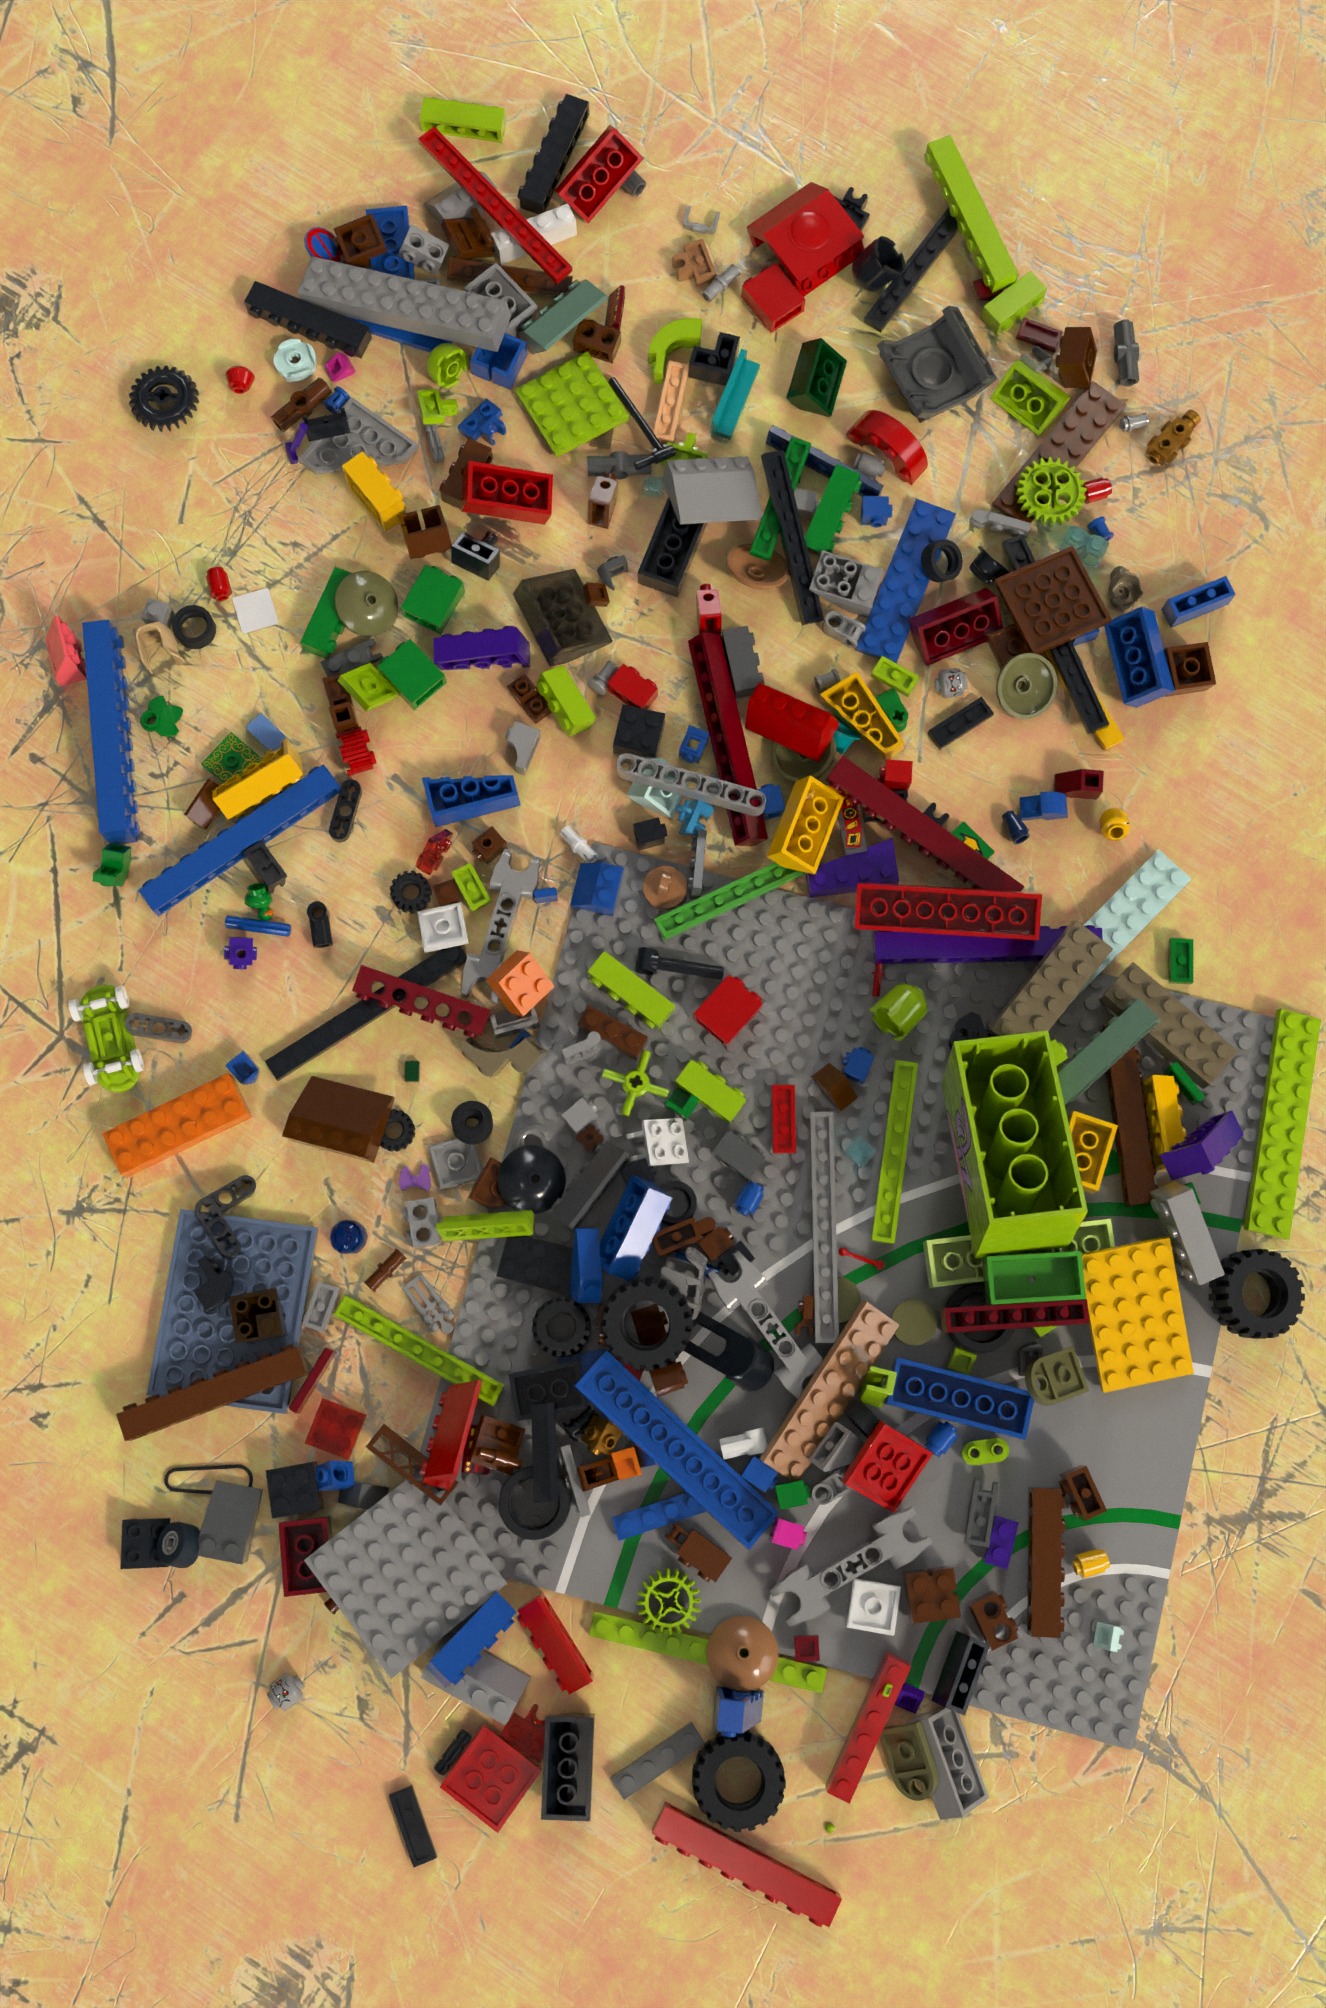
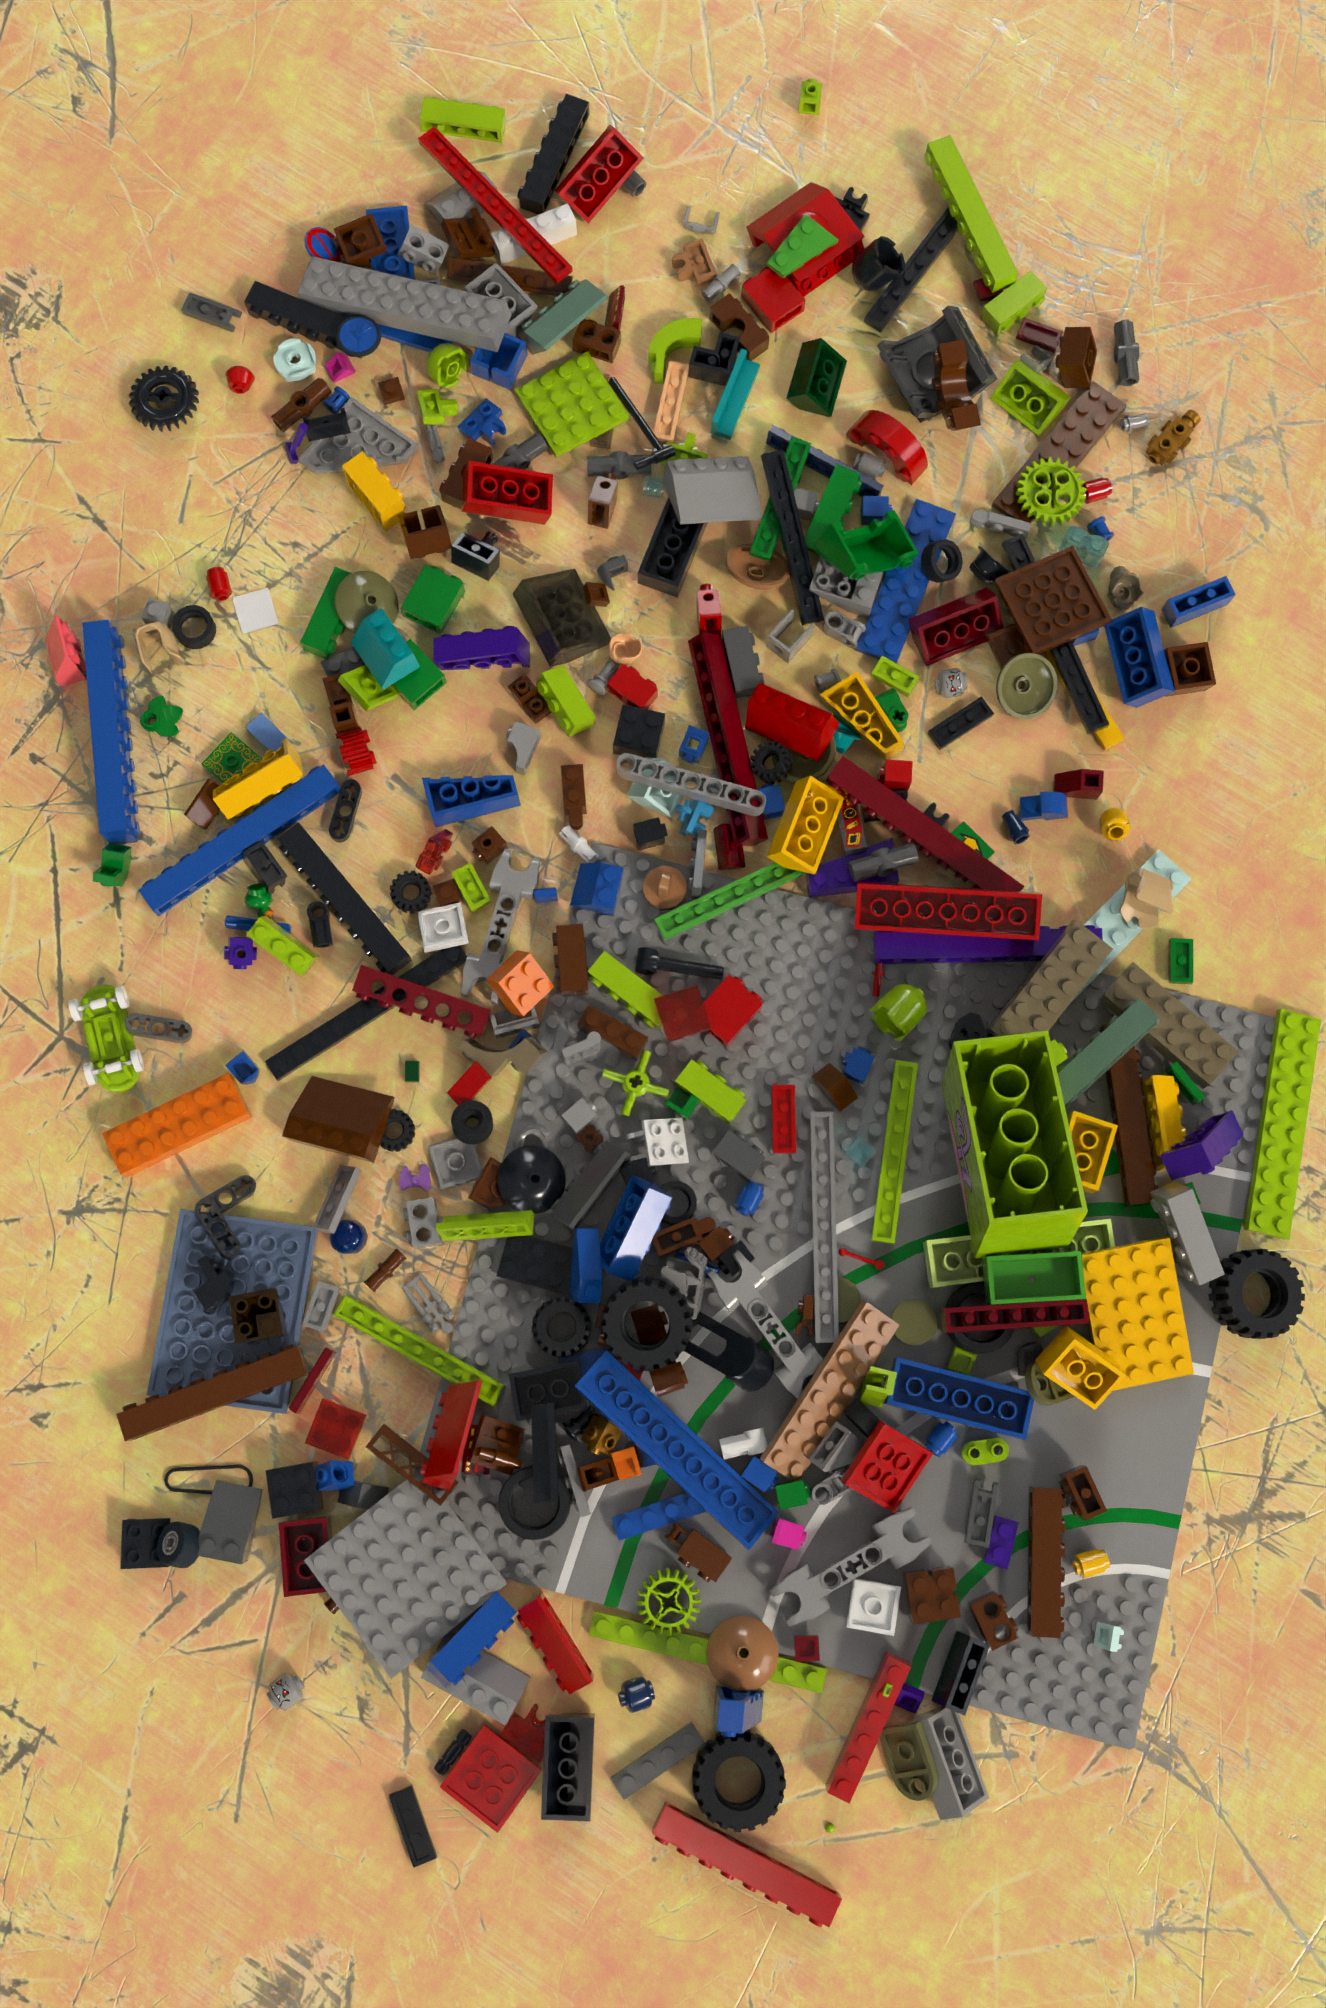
none -> dark grey hinge [181,292,242,332]
none -> lime brick [246,915,319,976]
none -> black brick [277,822,412,976]
none -> light grey plate [313,1165,361,1234]
none -> blue wheel [336,315,381,357]
none -> teal slope [351,608,420,690]
none -> reddish brown plate [378,377,405,405]
none -> red tile [447,1062,492,1106]
none -> dark grey piece [492,433,548,470]
none -> reddish brown brick [552,924,589,996]
none -> reddish brown brick [561,764,587,830]
none -> light nougat hair [608,633,643,665]
none -> dark blue head [618,1676,655,1713]
none -> clear red plate [654,985,711,1043]
none -> reddish brown arch [709,293,769,361]
none -> dark red slope [713,824,746,870]
none -> black tyre [750,741,793,784]
none -> bright green wing [766,214,839,278]
none -> light grey piece [766,609,814,663]
none -> lime brick [798,79,822,115]
none -> green windscreen [814,510,919,580]
none -> dark grey piece [848,843,919,882]
none -> reddish brown brick [932,339,981,431]
none -> yellow brick [1035,1326,1126,1410]
none -> tan piece [1120,869,1173,928]

